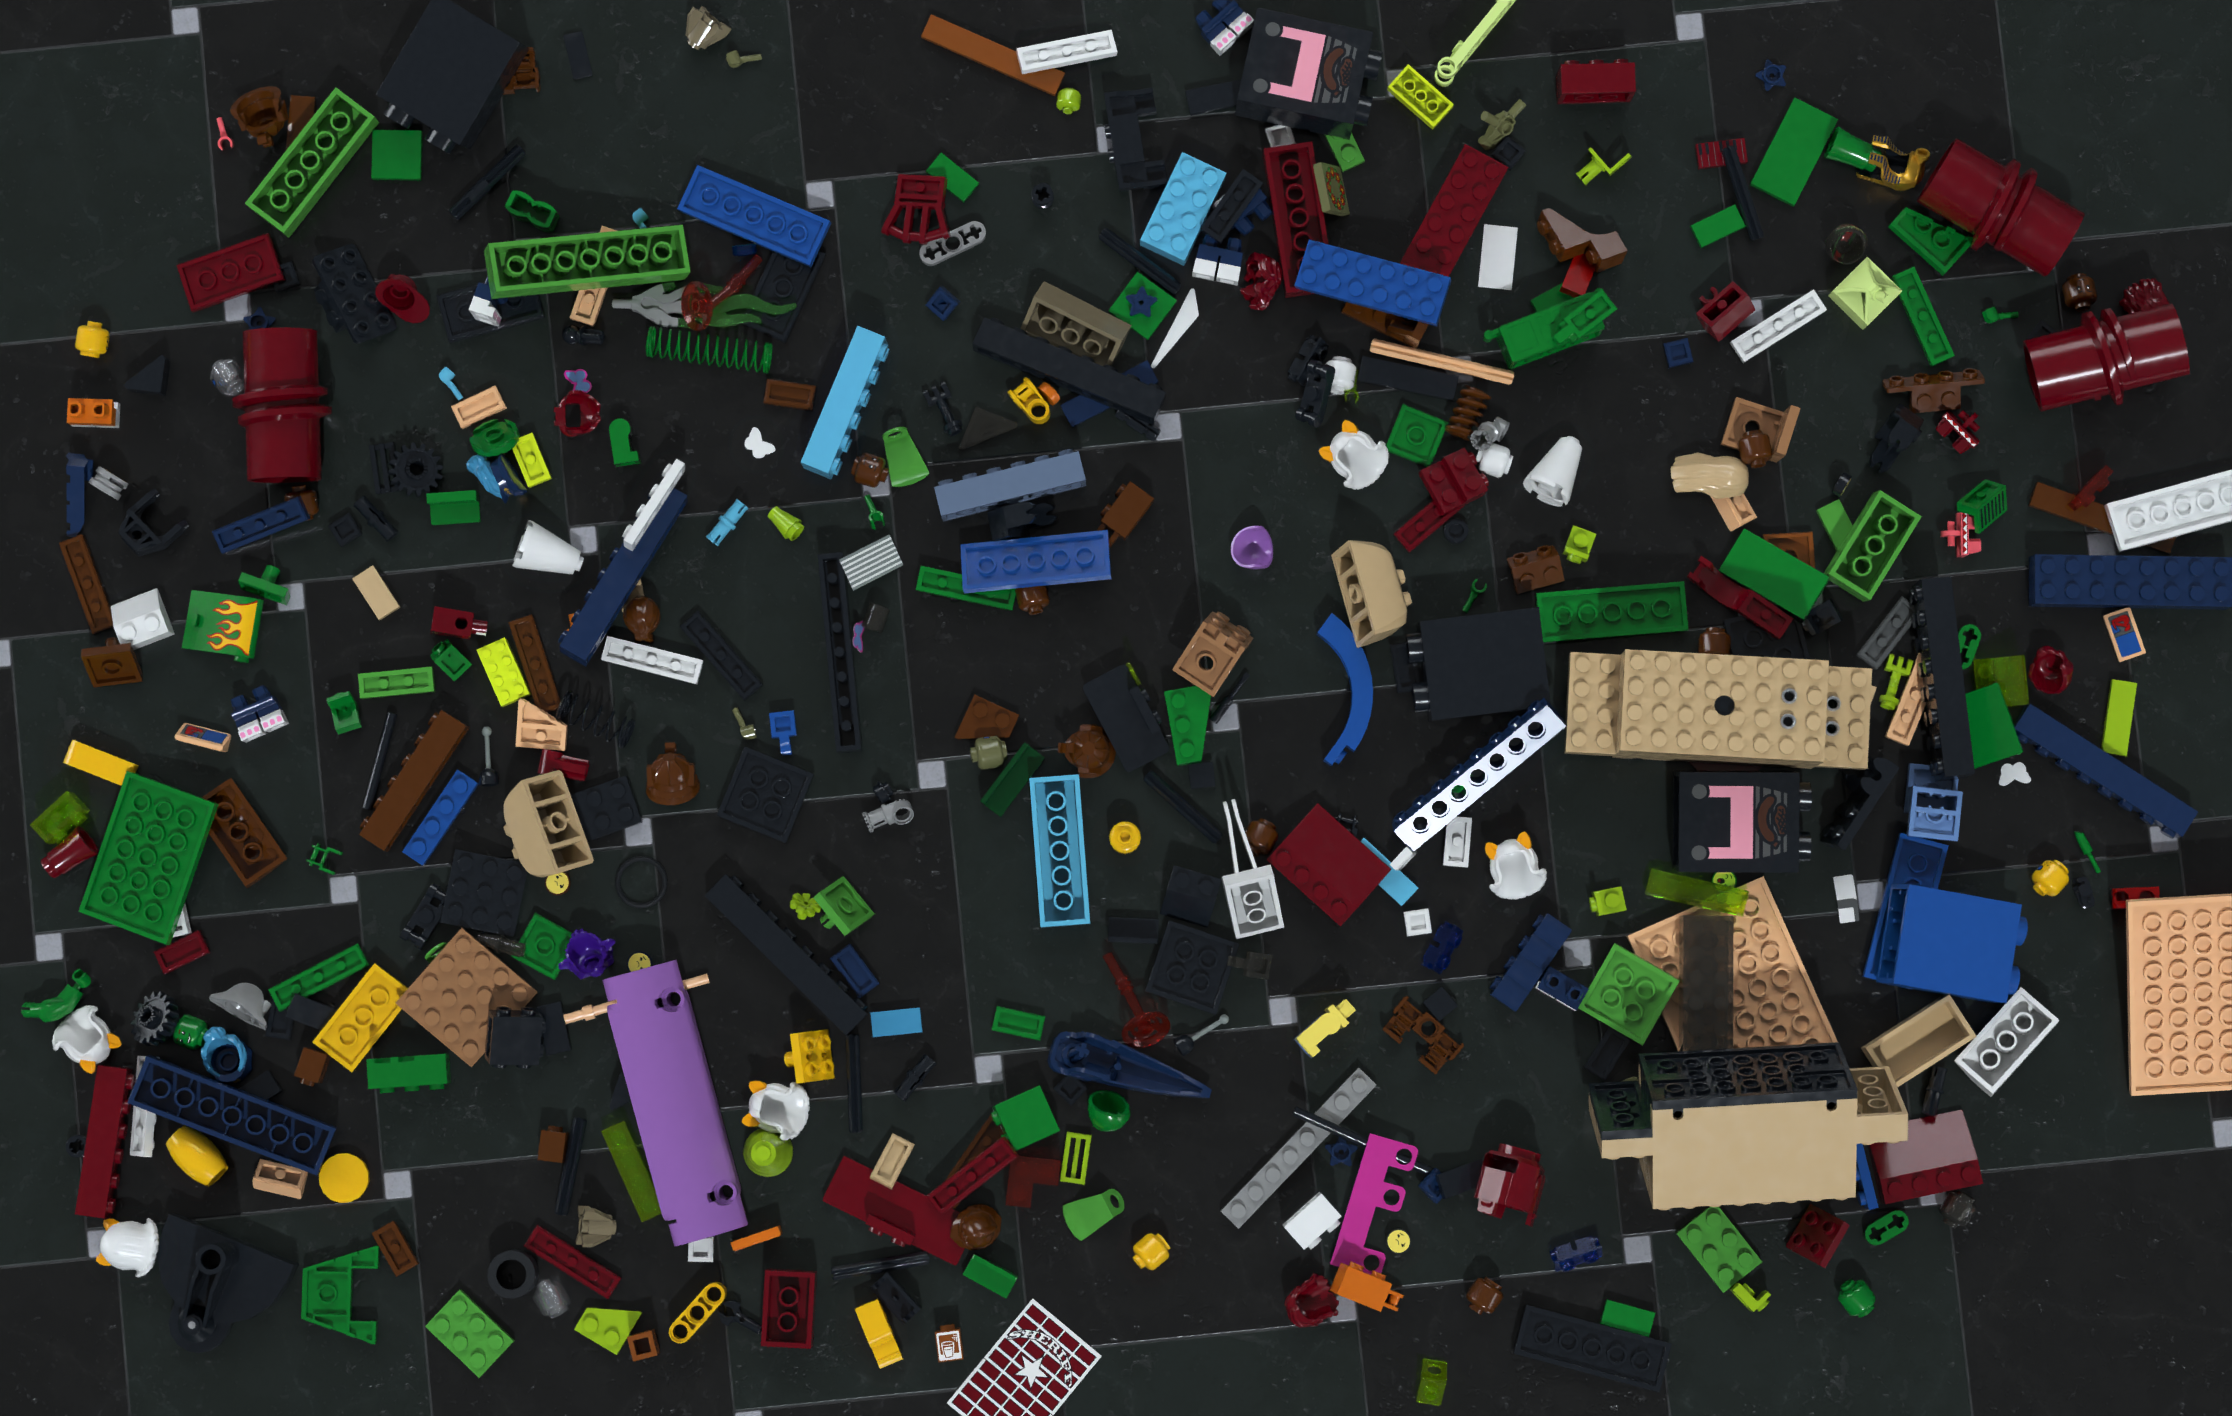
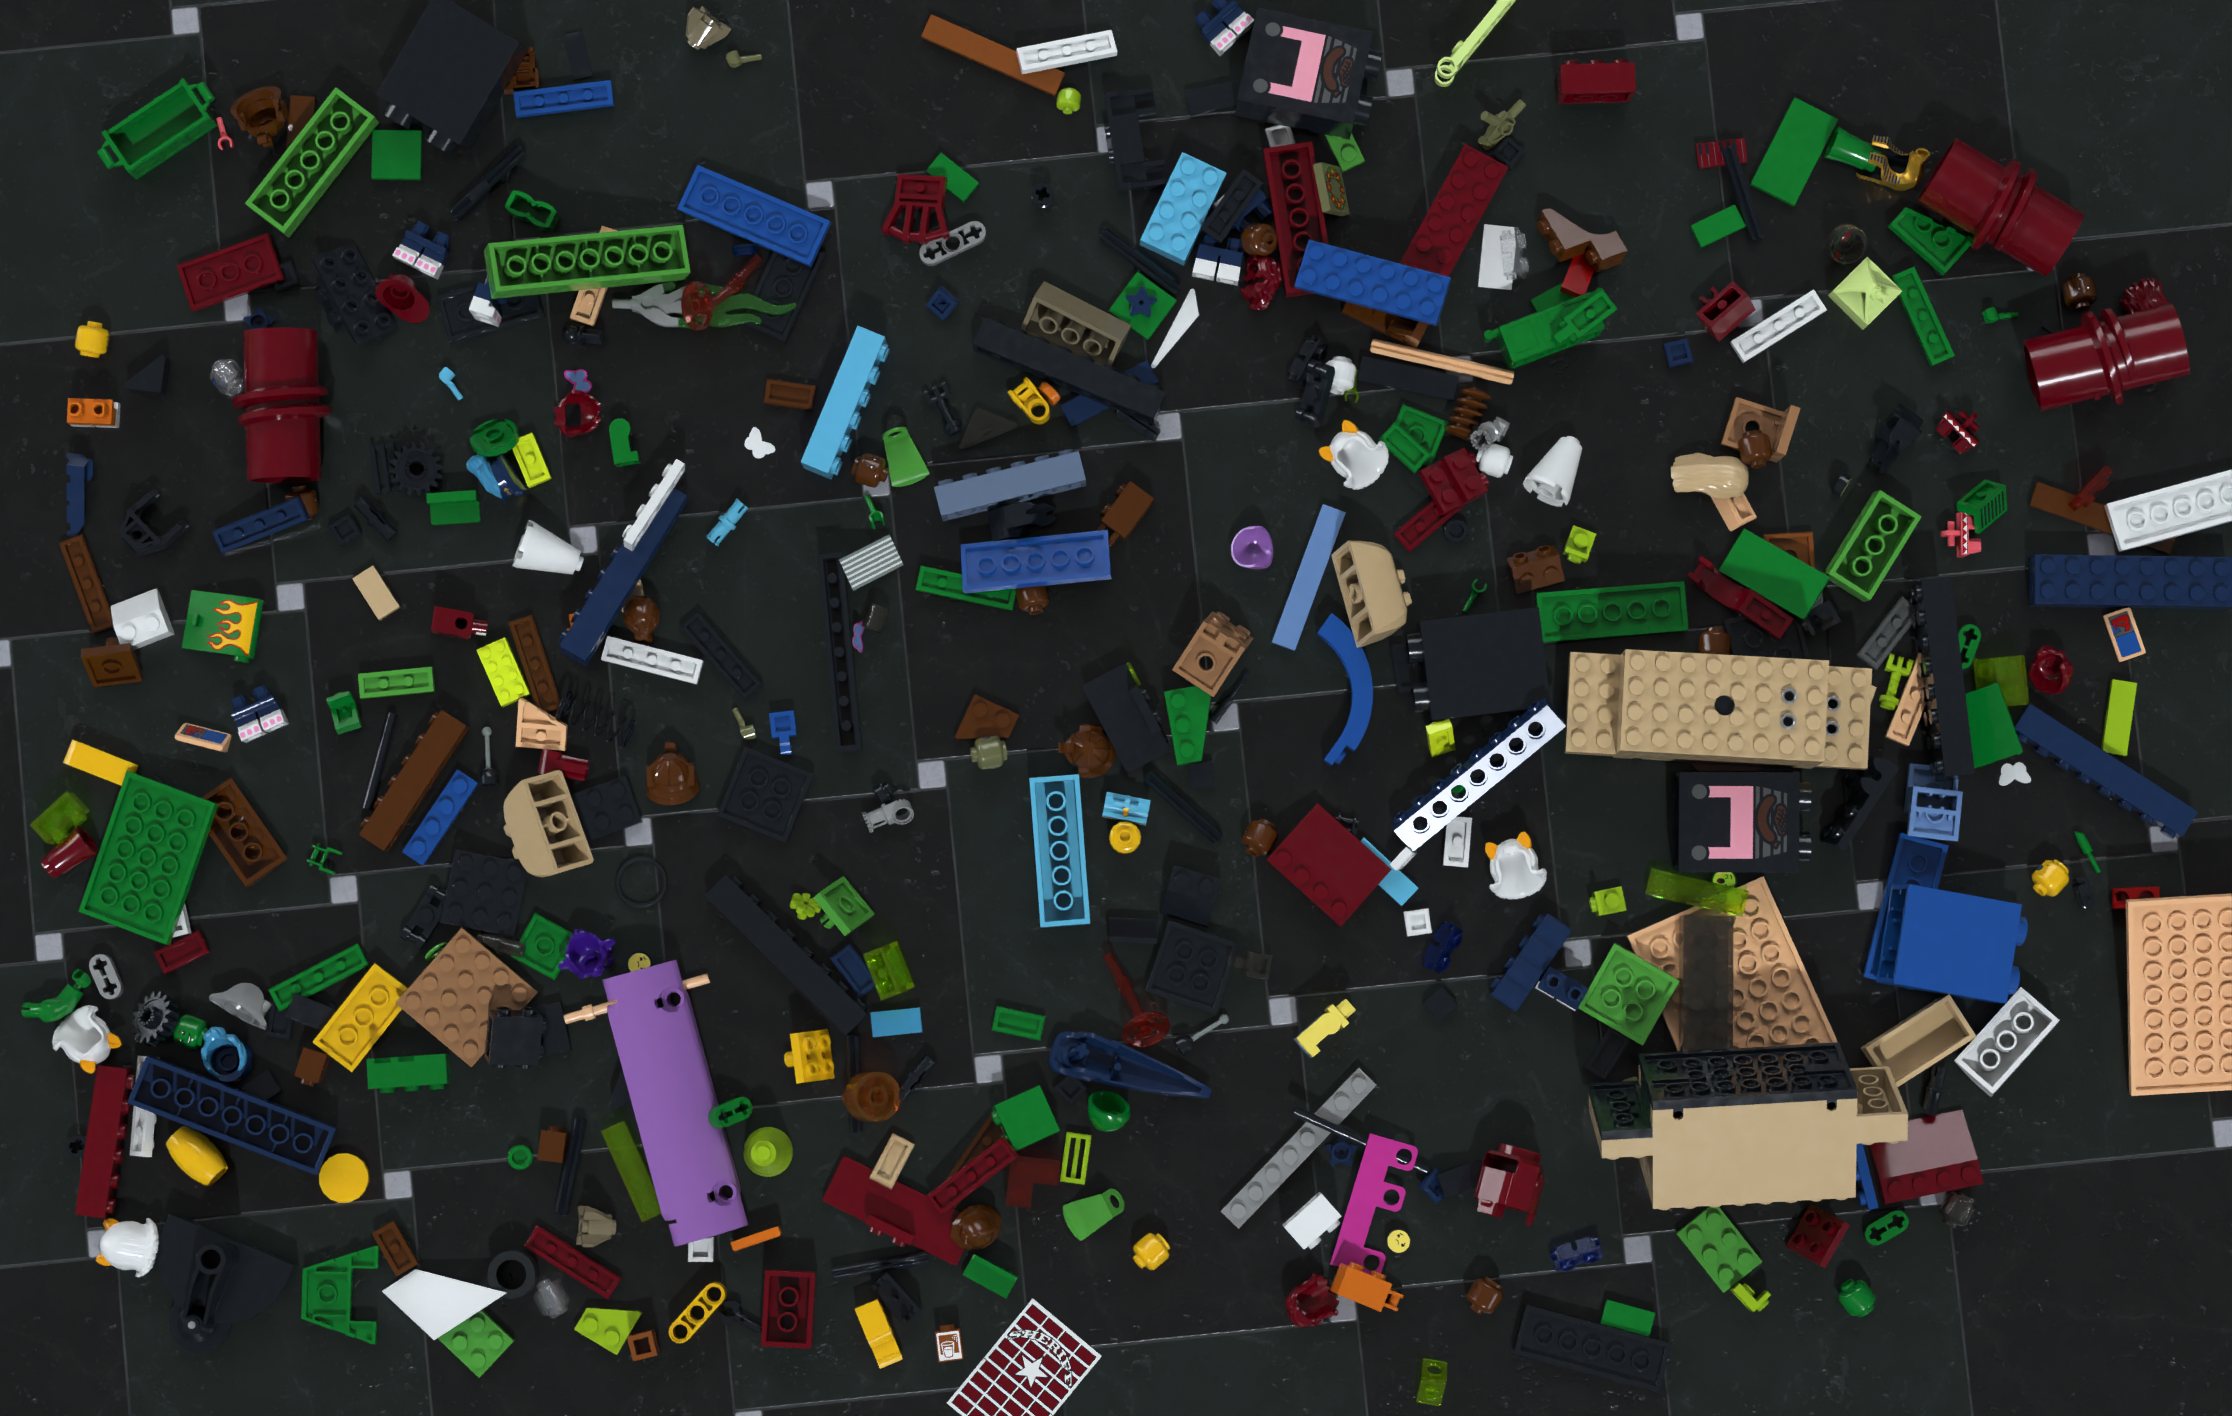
light grey wheel [88,466,129,500] -> none
green tile [238,565,291,606] -> none
light nougat slope [252,1159,308,1199] -> none
green bracket [430,639,472,682] -> none
light nougat tile [451,385,507,429] -> none
light yellow tile [545,872,571,895] -> none
medium azure hand [632,208,649,229] -> none
green piece [646,326,773,374] -> none
white hair [742,1081,810,1141] -> none
lime cone [767,506,804,541] -> none
dark green panel [980,742,1045,817] -> none
white slope [1221,799,1284,939] -> none
reddish brown piece [1382,996,1464,1075] -> none
neon yellow piece [1387,64,1454,130] -> none
lime bracket [1576,147,1632,185] -> none
dark blue plate [1755,60,1786,91] -> none
bright green tile [1816,499,1853,552] -> none
white sticker [1833,875,1859,923] -> none
reddish brown bracket [1882,368,1985,413] -> none
none -> light grey beam [89,954,124,999]
none -> green container [97,78,218,180]
none -> white sticker [382,1269,506,1340]
none -> hips [392,221,451,280]
none -> green tile [507,1145,533,1170]
none -> blue plate [513,80,615,118]
none -> green beam [708,1097,753,1129]
none -> clear orange brick [842,1072,901,1122]
none -> clear neon green brick [863,941,915,1000]
none -> medium azure hips [1102,792,1151,826]
none -> reddish brown head [1241,224,1278,256]
none -> medium blue tile [1272,504,1346,651]
none -> green tile [1378,422,1431,474]
none -> neon yellow plate [1426,719,1456,758]
none -> clear hinge [1500,227,1529,280]

